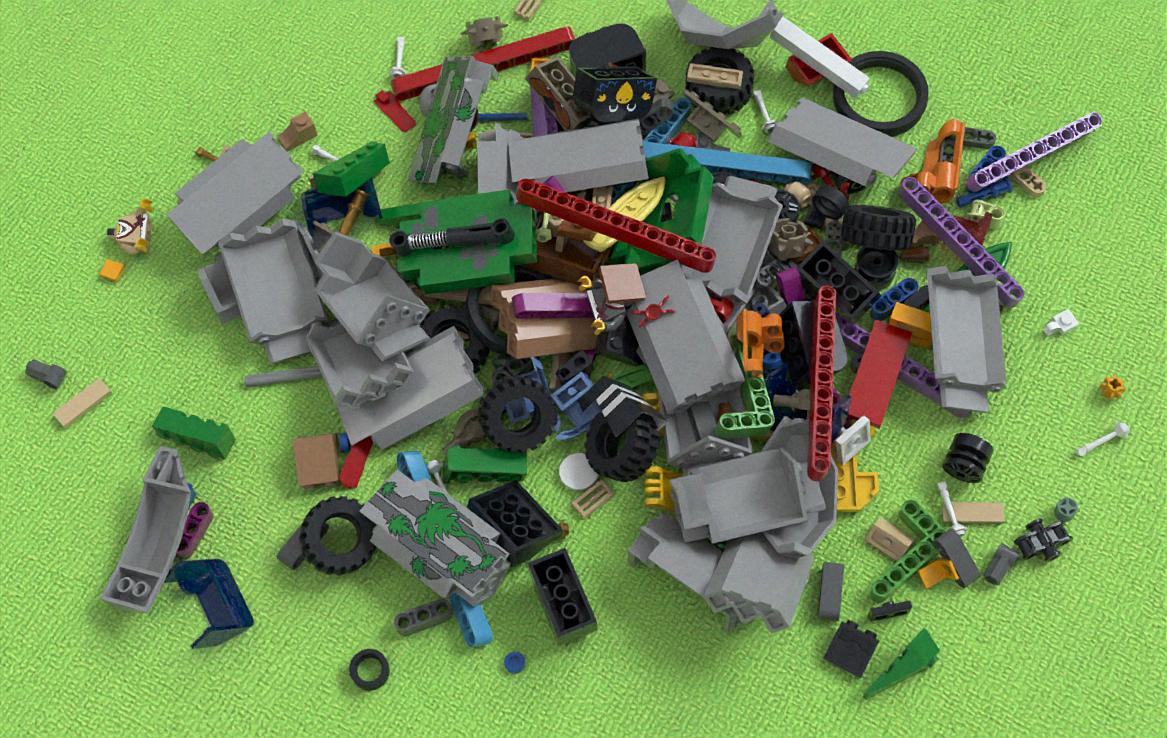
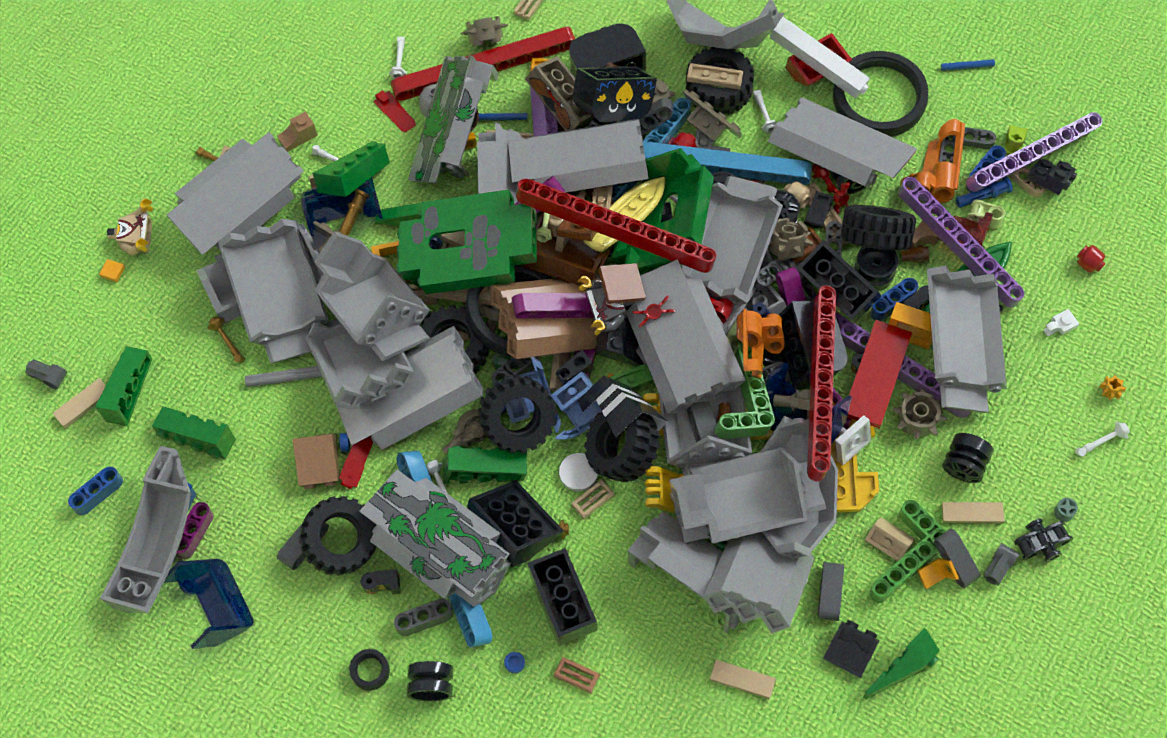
black piece [389,218,515,256] -> none
blue tile [763,352,782,370] -> none
black tyre [812,185,849,220] -> none
black plate [868,600,912,622] -> none
white piece [936,481,967,537] -> none
none -> blue beam [68,466,123,515]
none -> green wedge [95,346,153,426]
none -> pearl gold piece [207,317,245,363]
none -> black leg [360,569,401,595]
none -> black wheel [407,661,454,701]
none -> nougat tile [554,657,600,694]
none -> tan tile [710,660,776,699]
none -> dark tan brick [892,390,947,439]
none -> blue bar [941,59,995,71]
none -> lime piece [1004,125,1028,155]
none -> black plate [1026,158,1077,195]
none -> red head [1076,245,1106,273]

